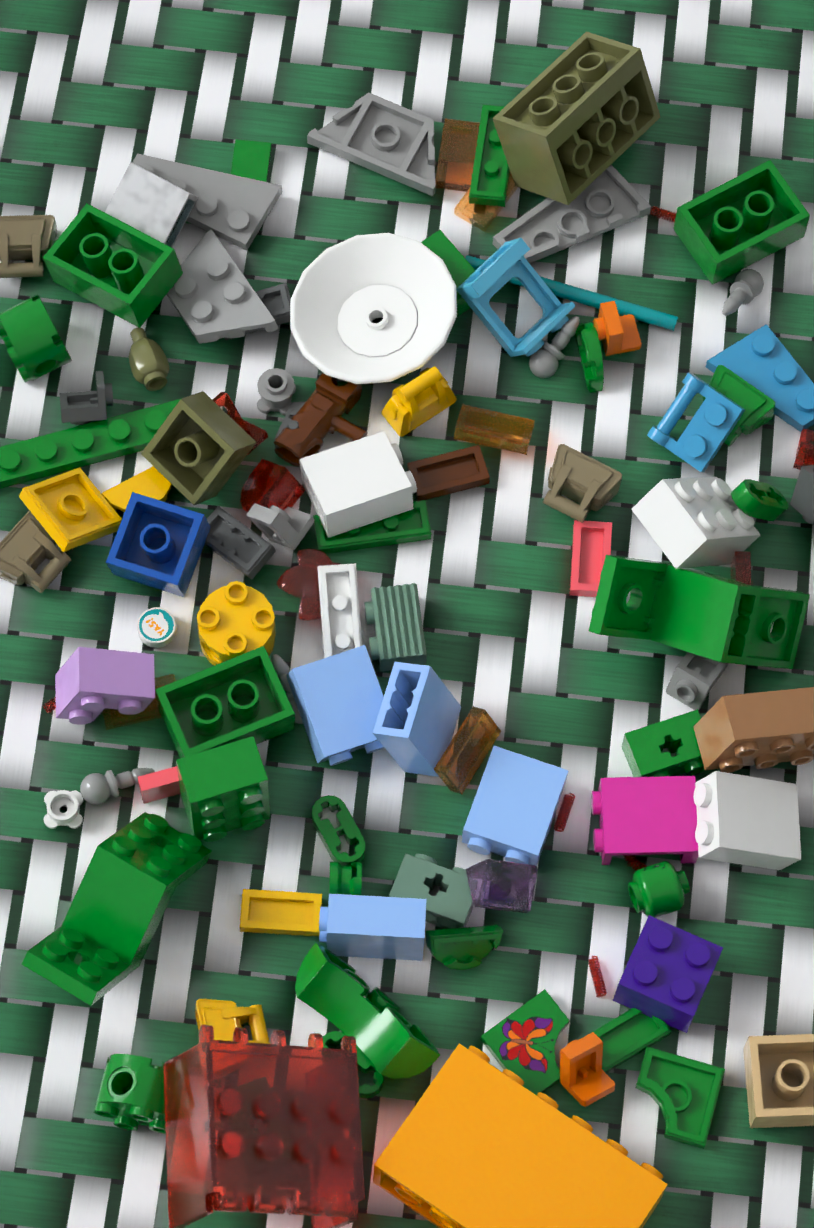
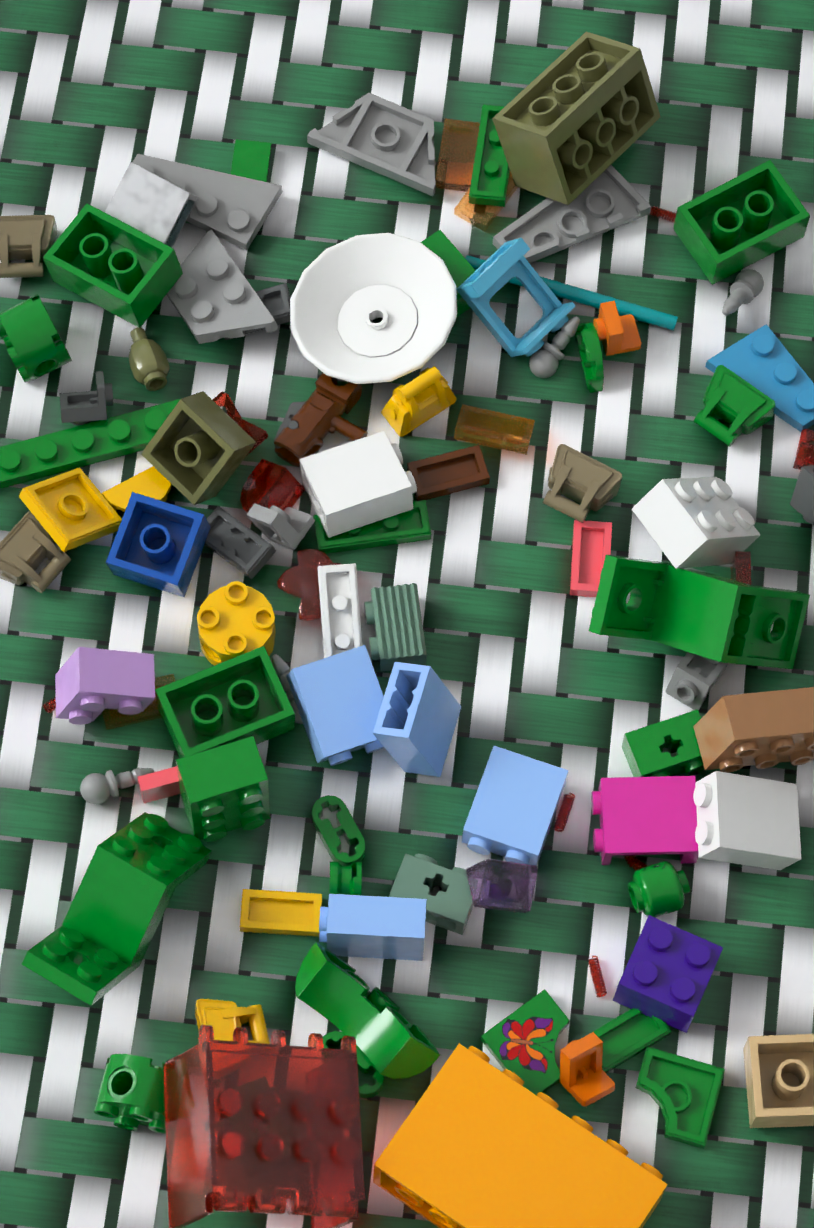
white plate [43,790,83,829] -> none
white tile [137,607,176,648] -> none
light grey brick [257,368,296,415] -> none
green tile [425,925,504,970] -> none
clear orange tile [434,706,501,794] -> none
dark azure plate [647,372,745,472] -> none
green beam [731,479,789,521] -> none

